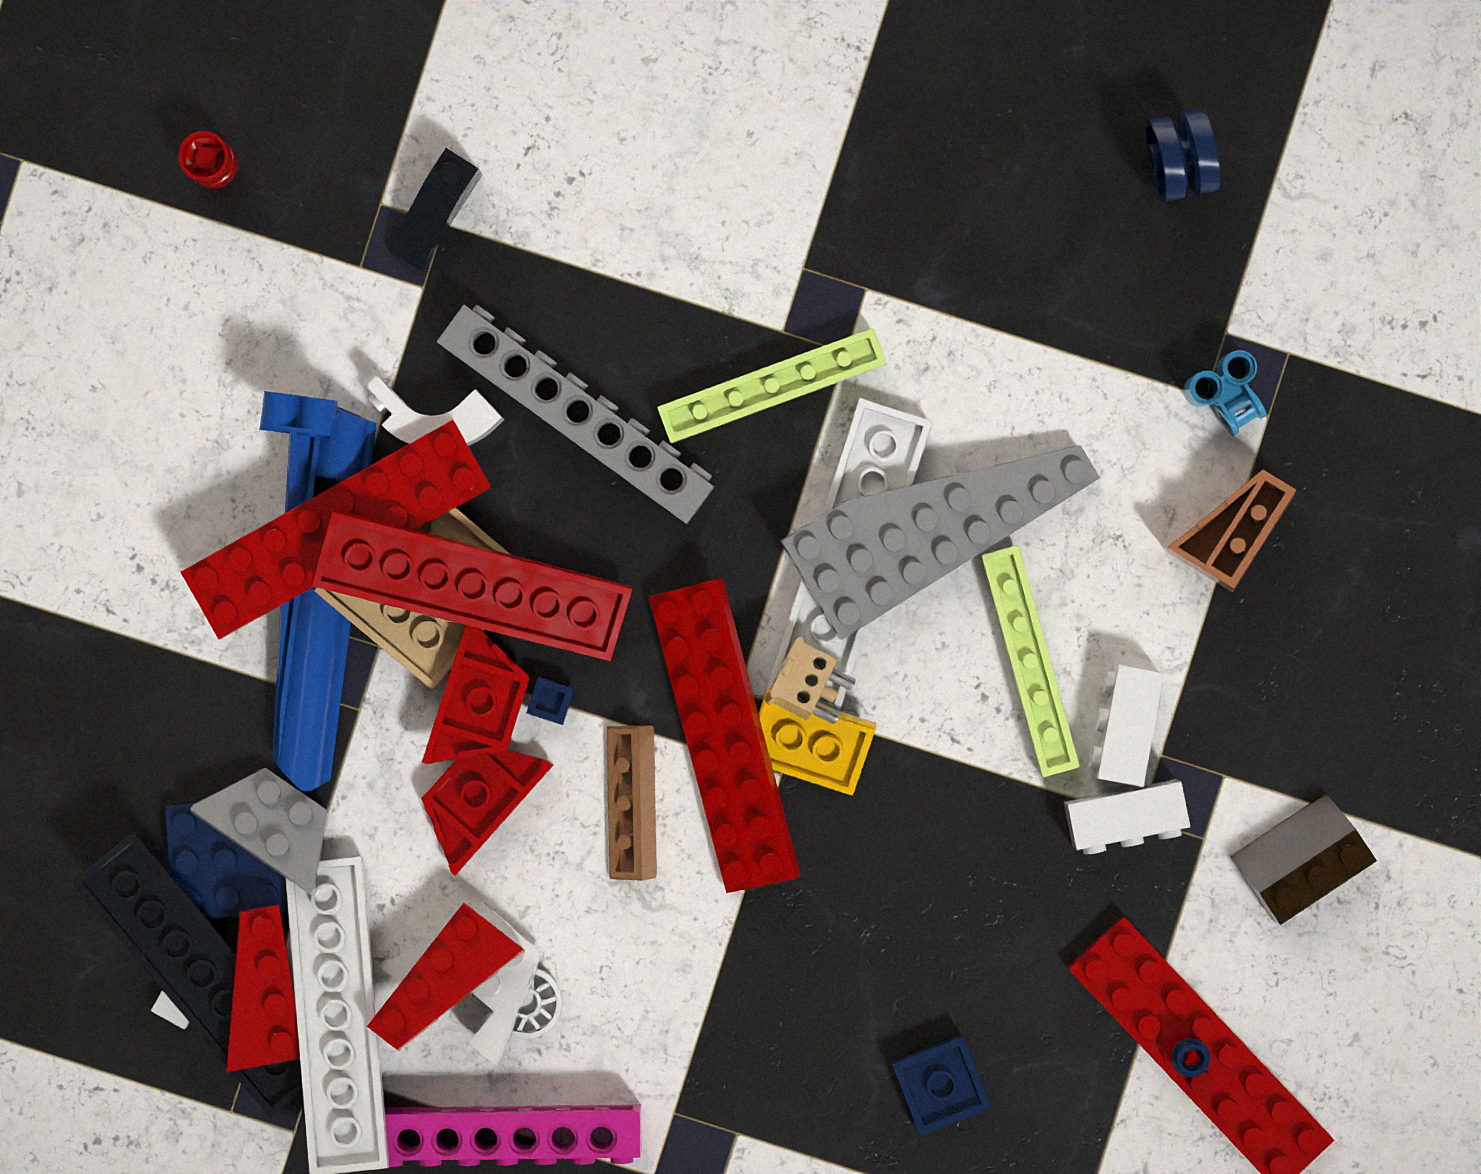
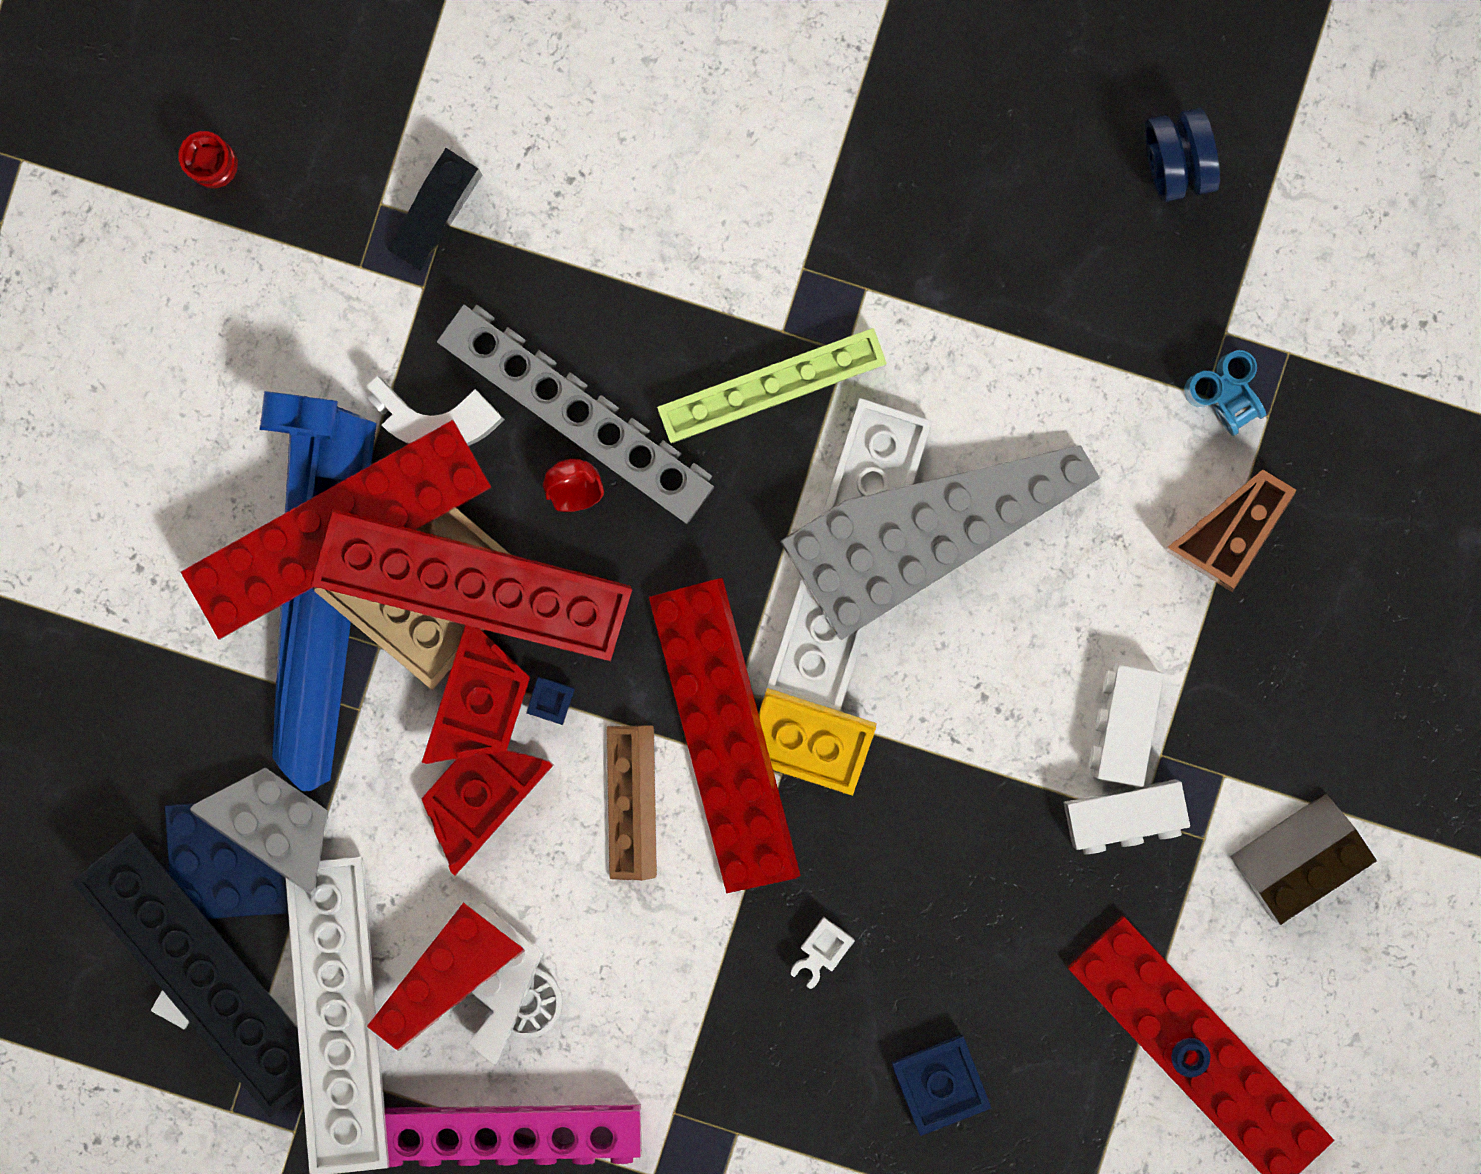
red wing [226,904,300,1072] -> none
tan piece [765,637,856,724] -> none
yellowish green plate [980,545,1080,777] -> none
none -> red hair [543,459,604,512]
none -> white plate [790,916,855,989]

